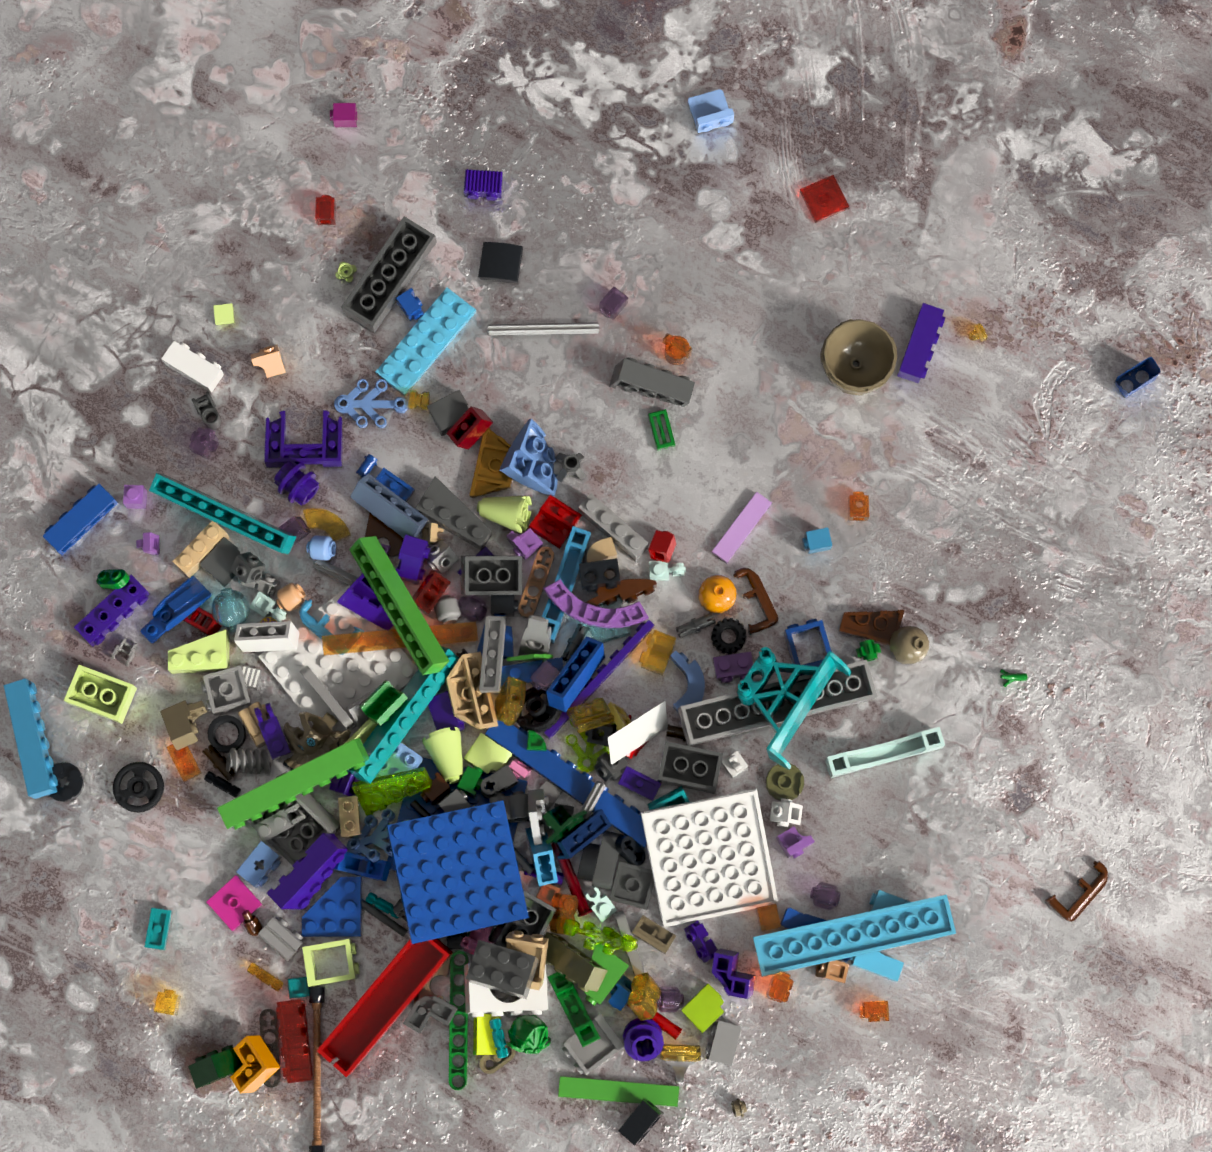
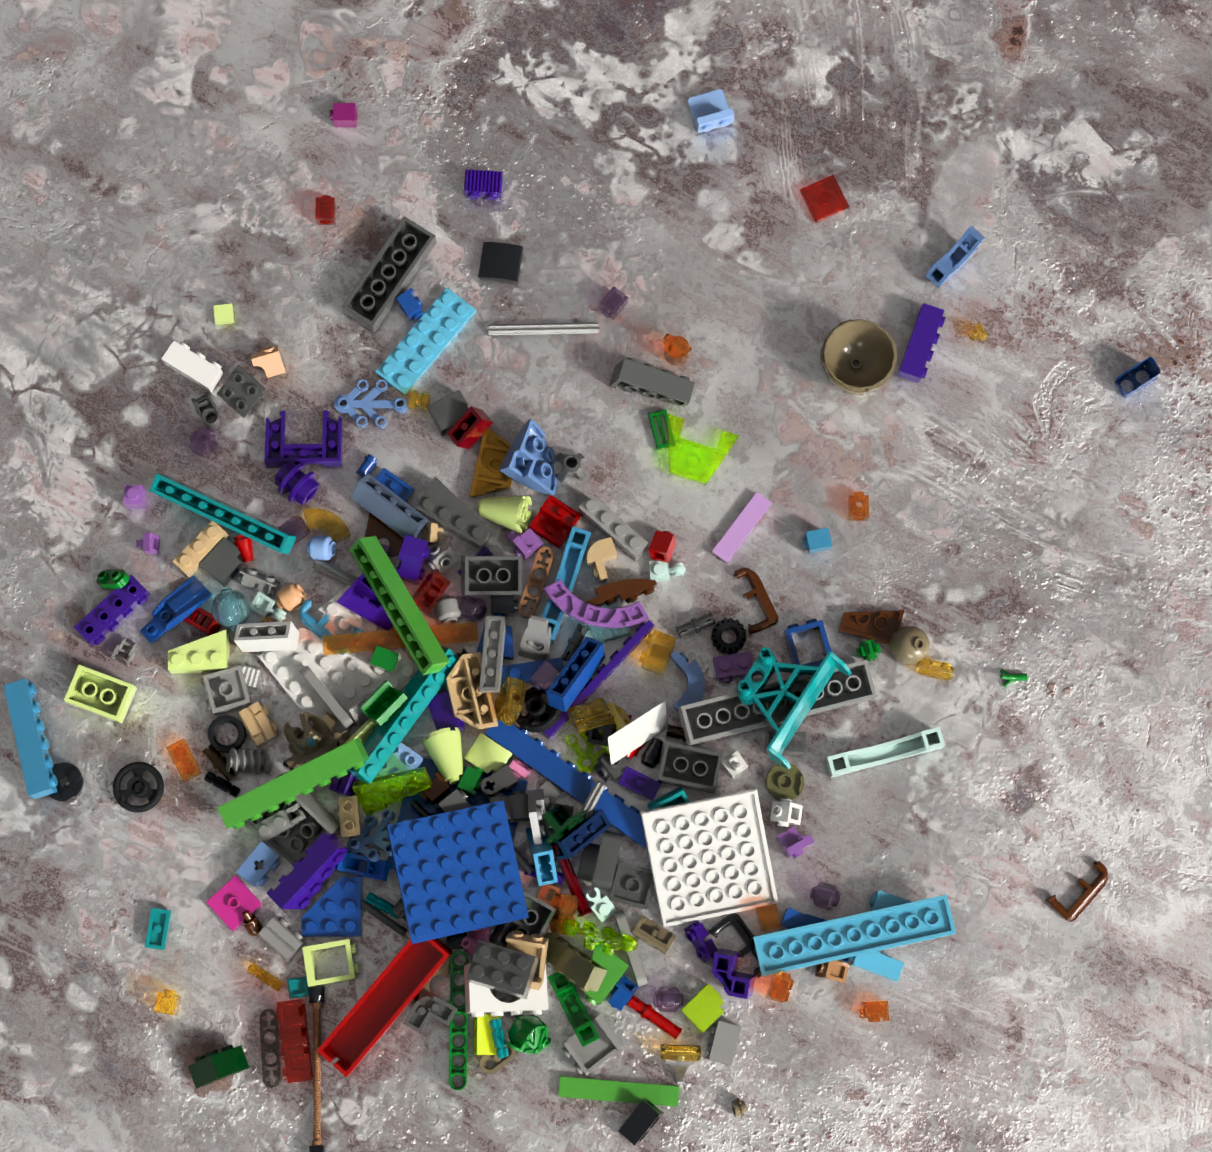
blue brick [43,484,118,556] -> none
dark tan hinge [160,700,207,750] -> none
light orange brick [230,1035,280,1093] -> none
dark grey brick [231,552,265,584] -> none
dark purple hinge [254,703,291,760] -> none
yellowish green plate [335,262,357,283] -> none
bright green piece [507,654,553,662] -> none
green tile [527,730,547,751] -> none
black brick [579,558,621,592] -> none
black beam [615,835,646,866] -> none
dark purple piece [623,1017,664,1061] -> none
clear yellow brick [628,972,661,1021] -> none
light orange cylinder [698,575,736,614] -> none
none -> dark grey hinge [217,365,266,418]
none -> red cone [233,535,254,563]
none -> green panel [370,646,400,674]
none -> black cone [641,738,663,768]
none -> clear neon green wing [667,414,739,485]
none -> black piece [708,913,762,978]
none -> dark grey piece [765,731,806,757]
none -> clear yellow plate [915,658,955,680]
none -> medium blue arch [925,226,985,288]

